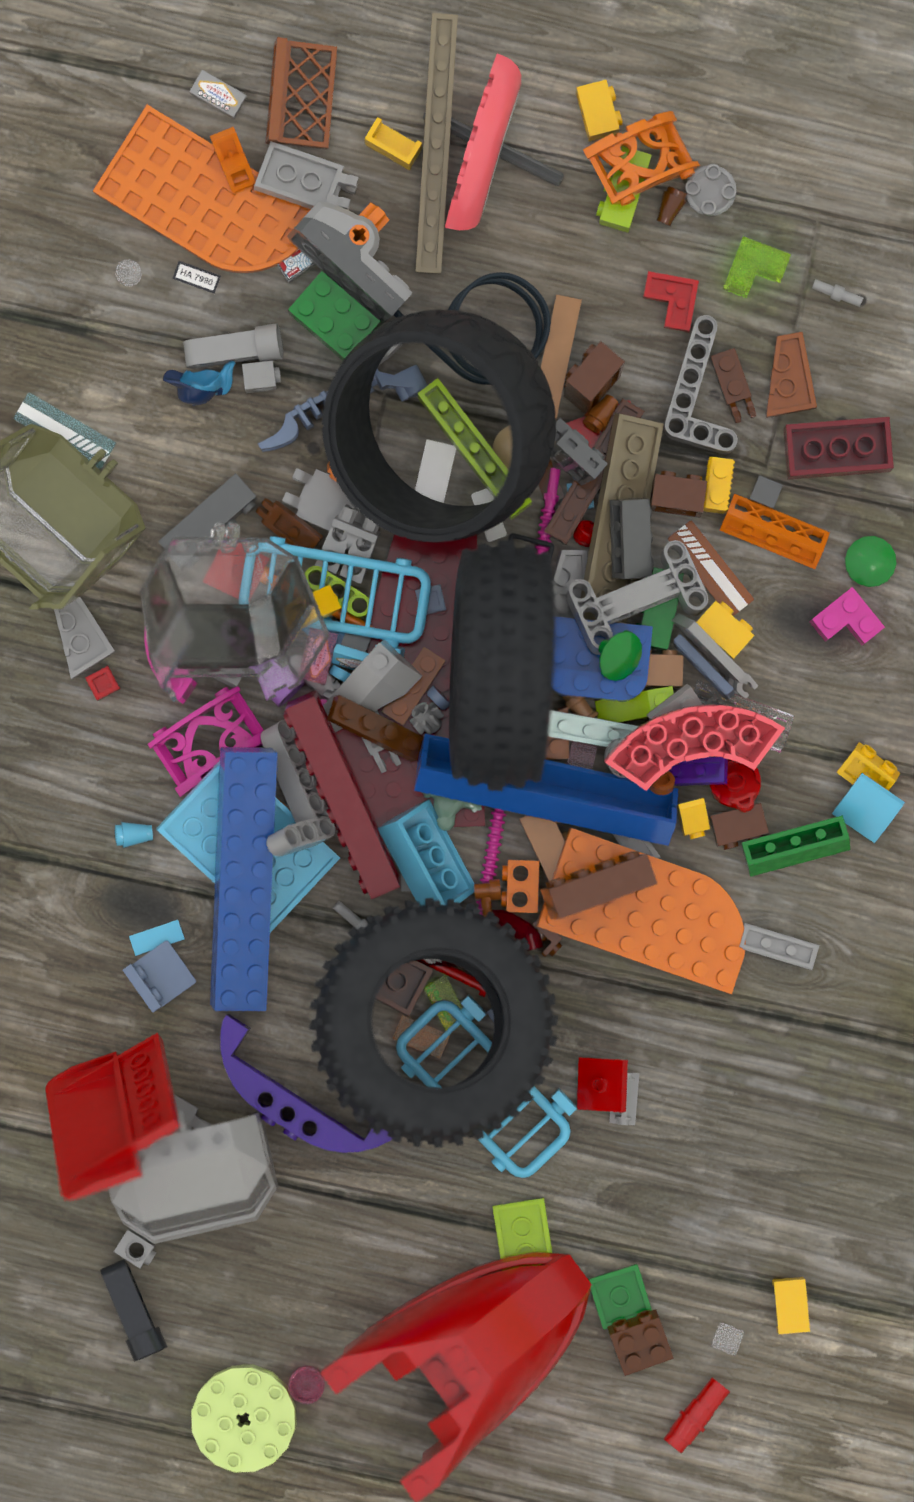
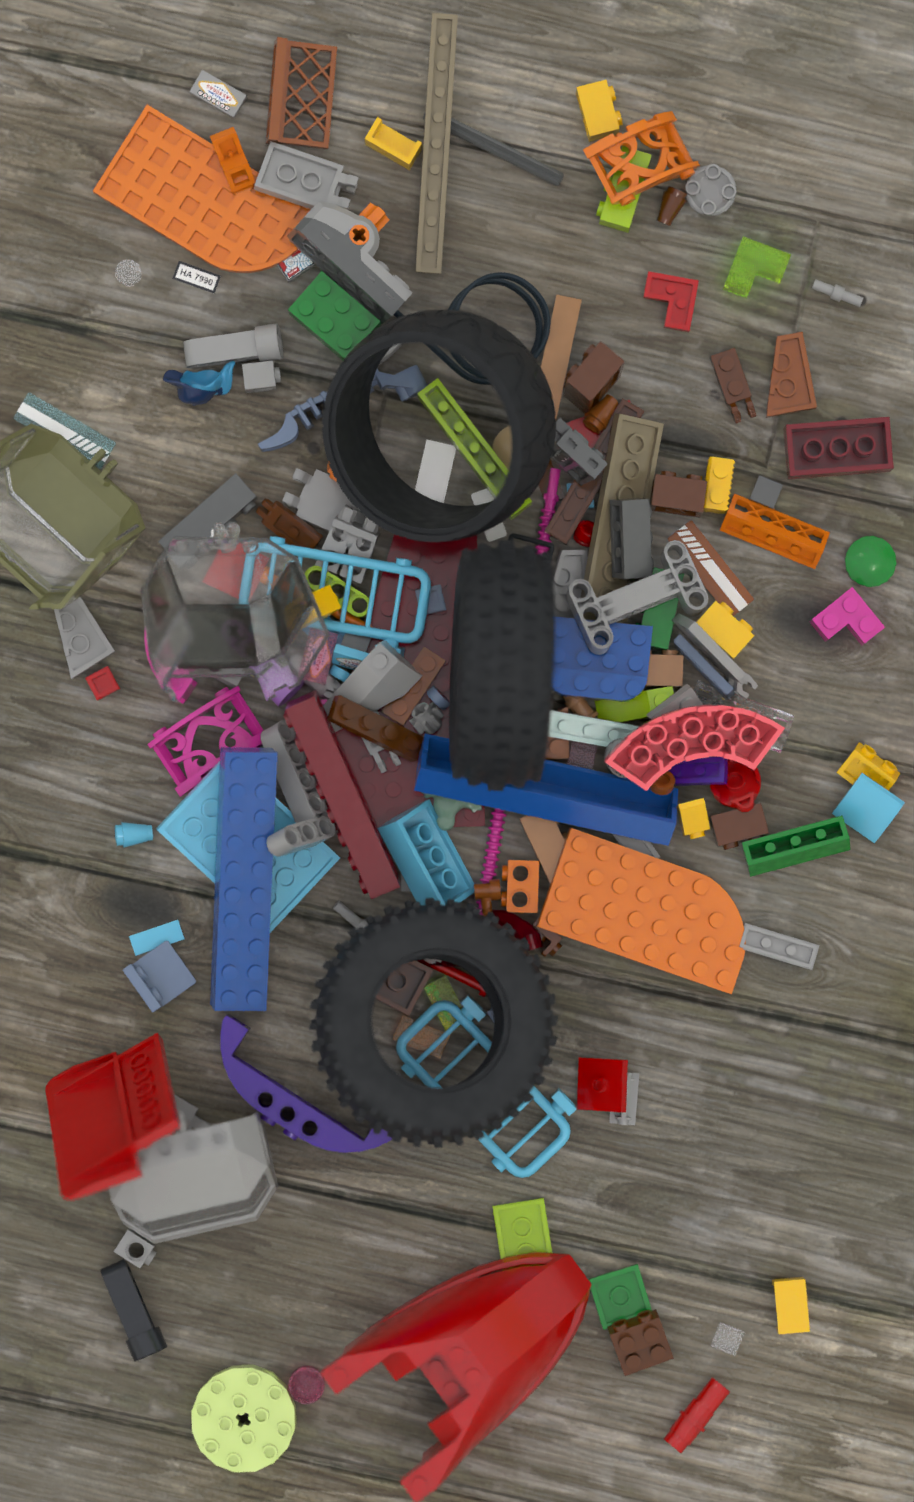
coral brick [445,54,521,231] -> none
reddish brown brick [540,851,658,919] -> none
green dish [598,630,642,681] -> none
light grey beam [663,315,738,455] -> none

